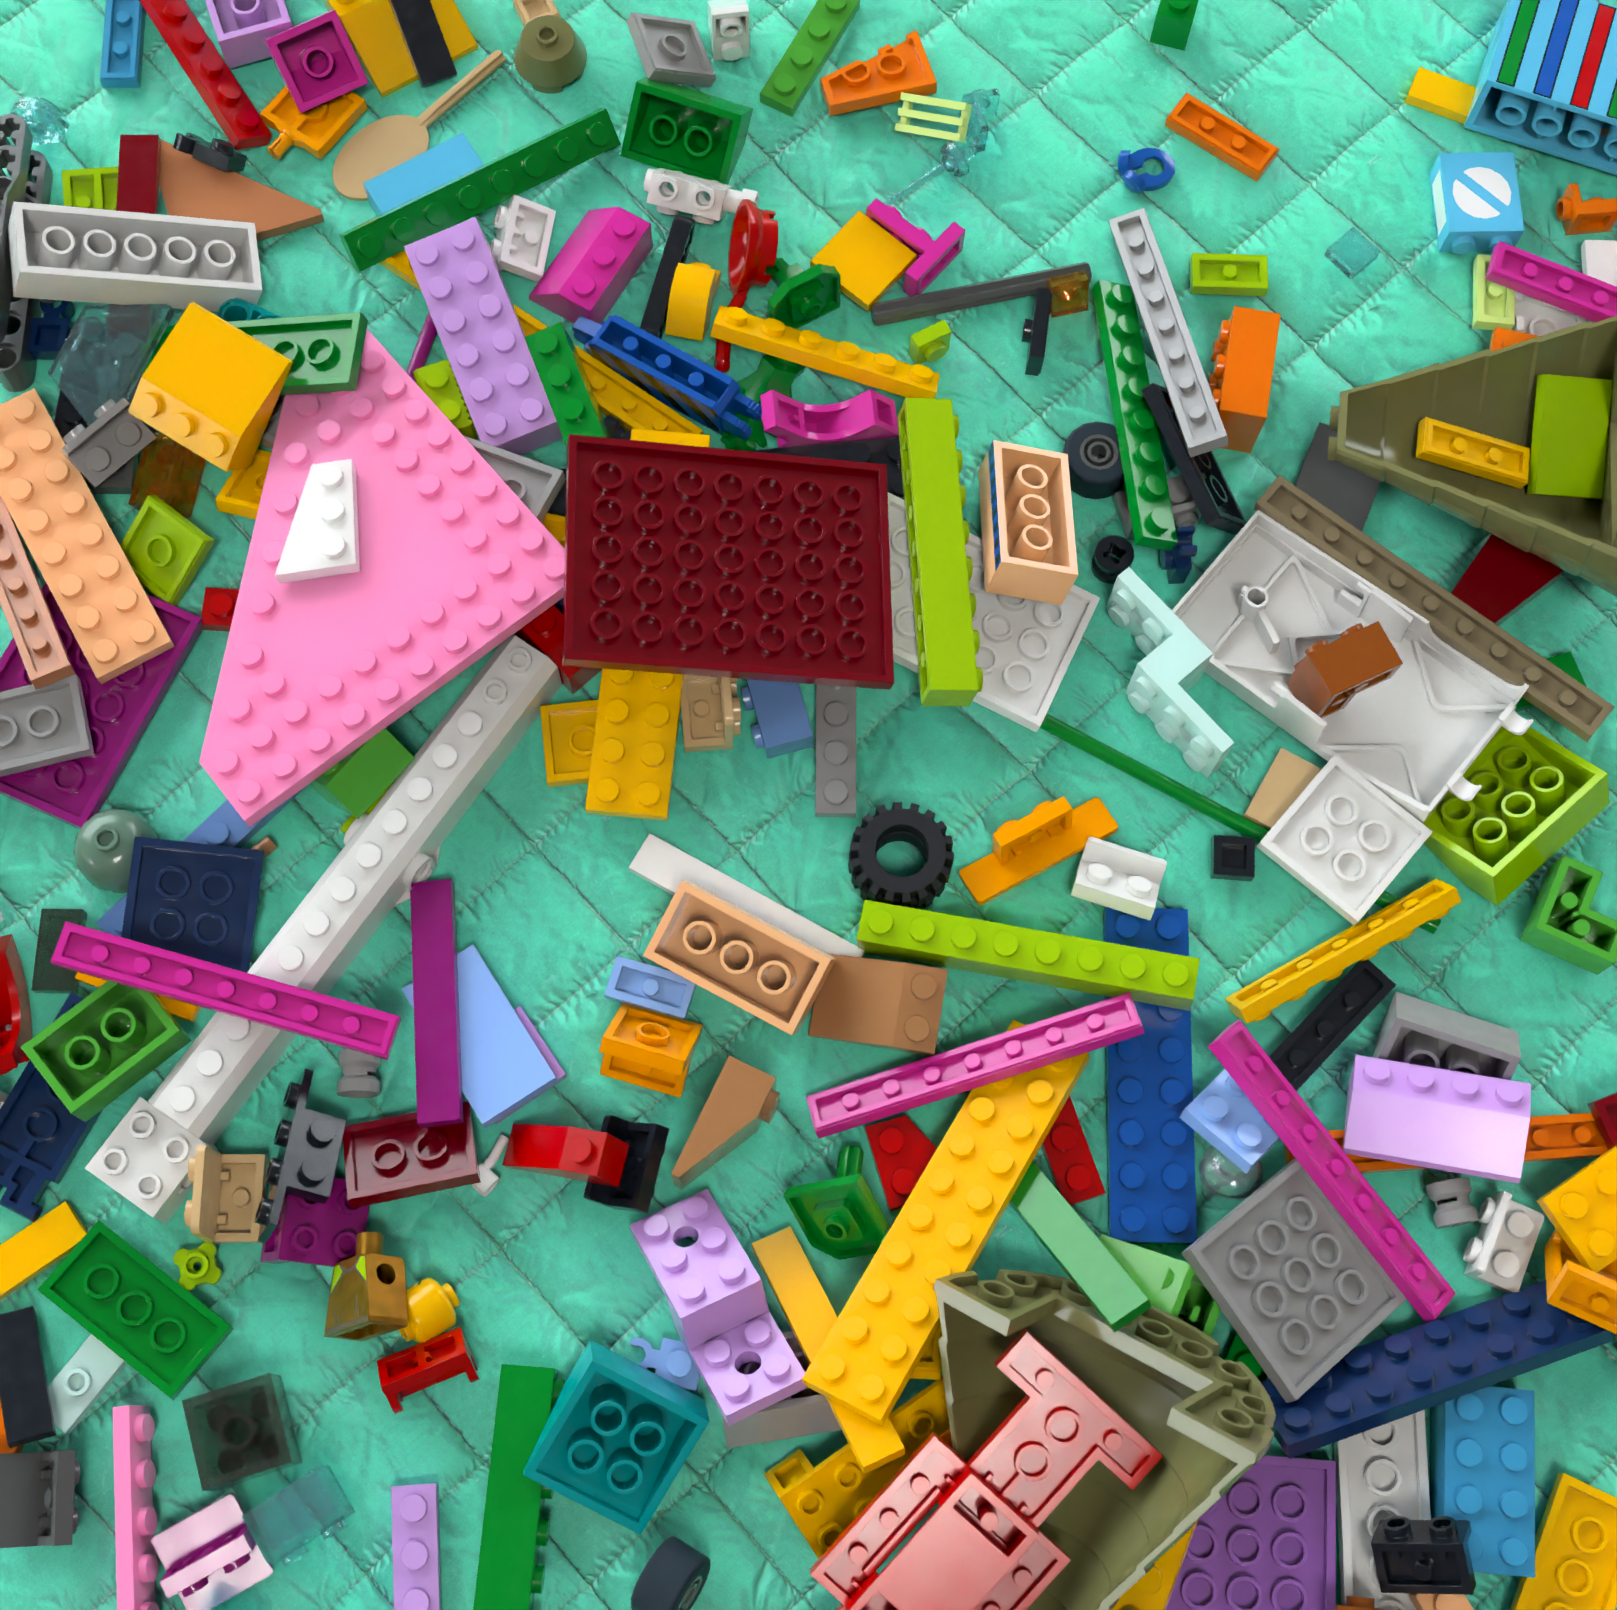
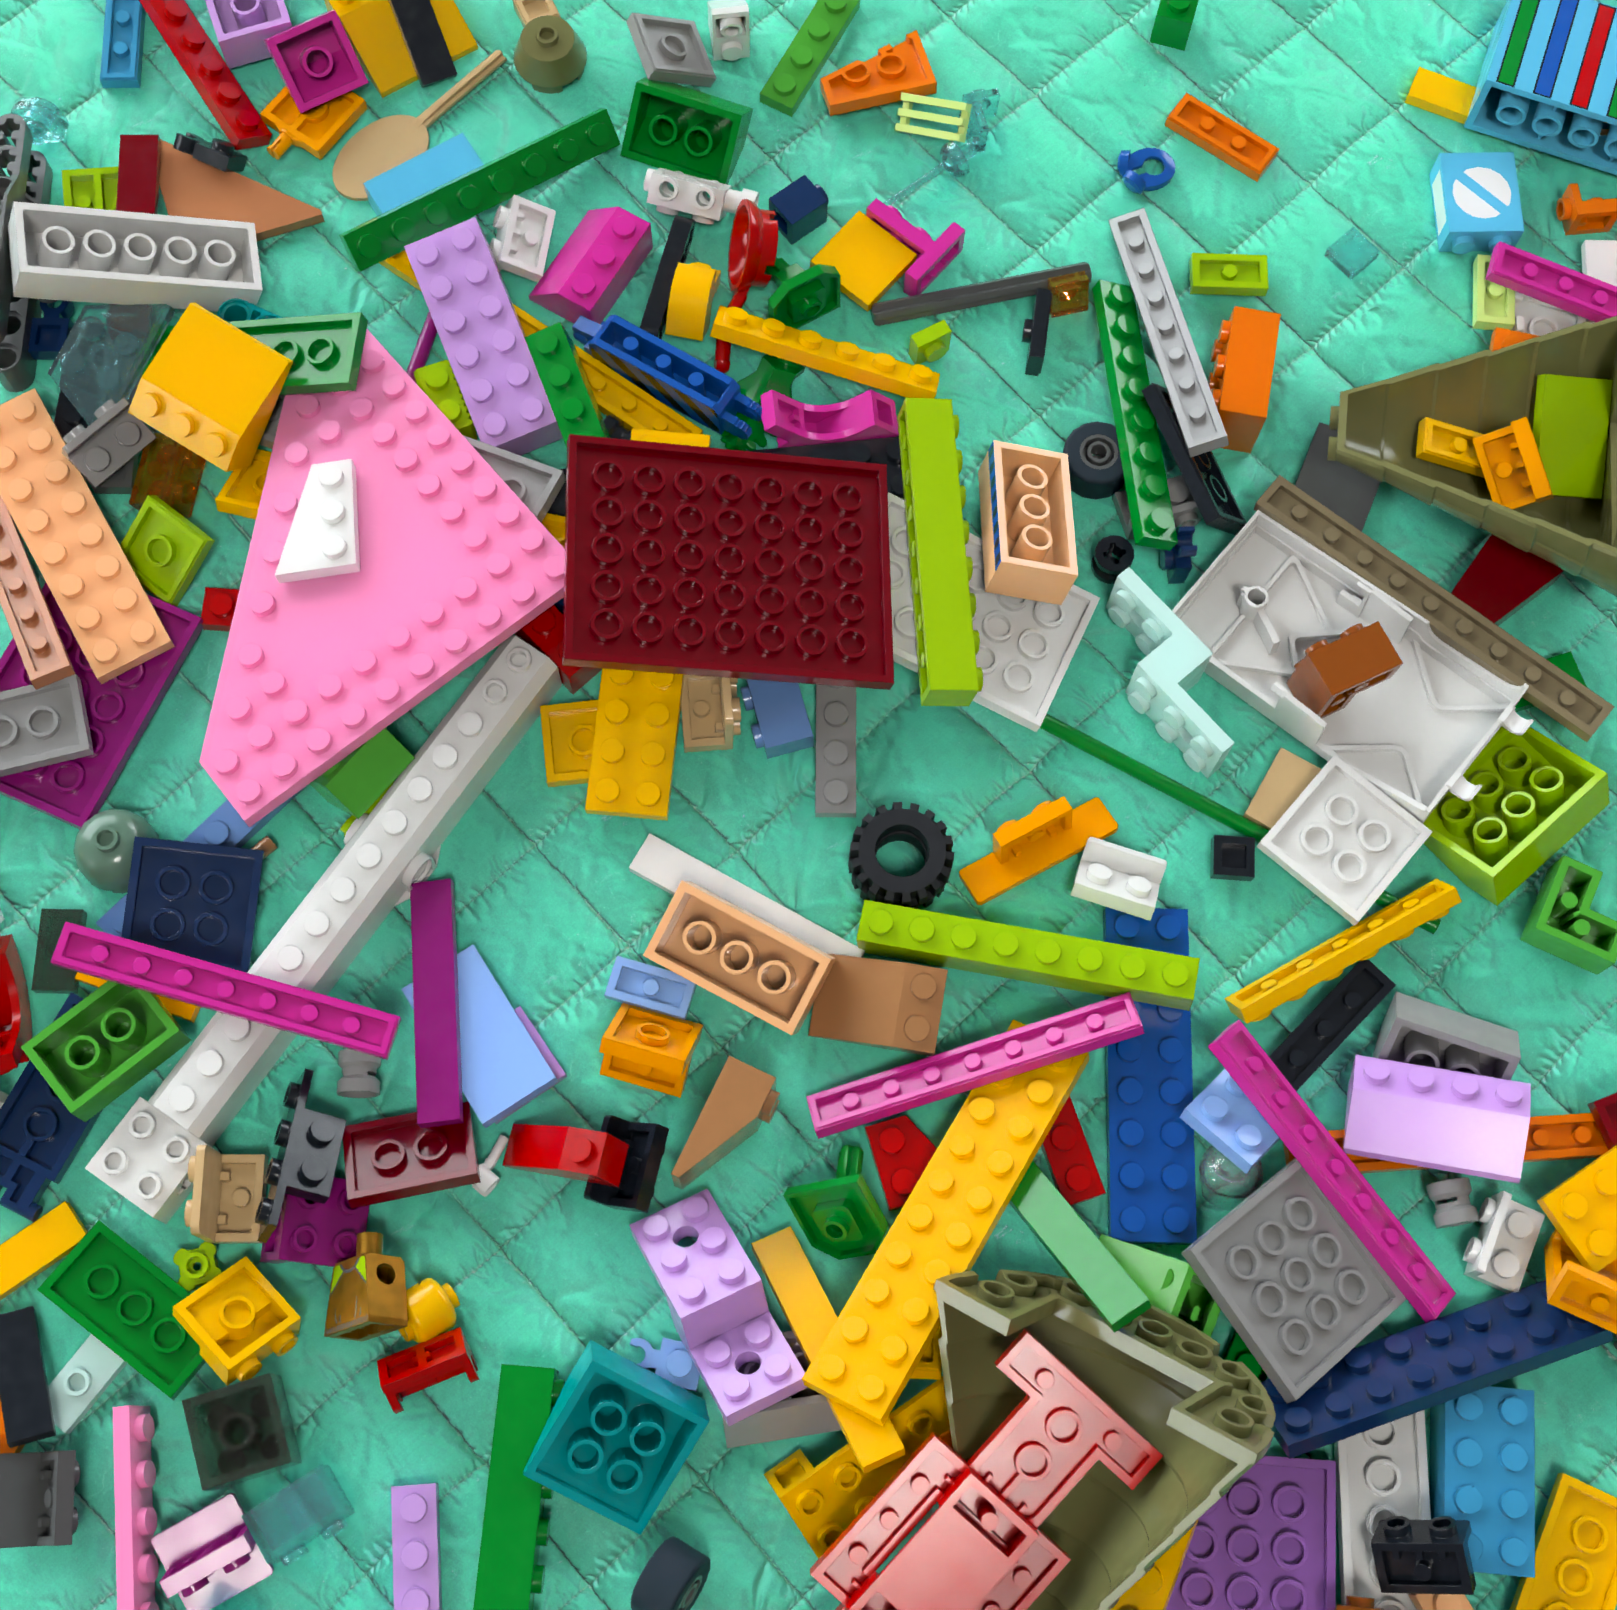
none -> yellow plate [172,1256,301,1386]
none -> dark blue brick [769,175,829,245]
none -> light orange bracket [1472,417,1554,510]

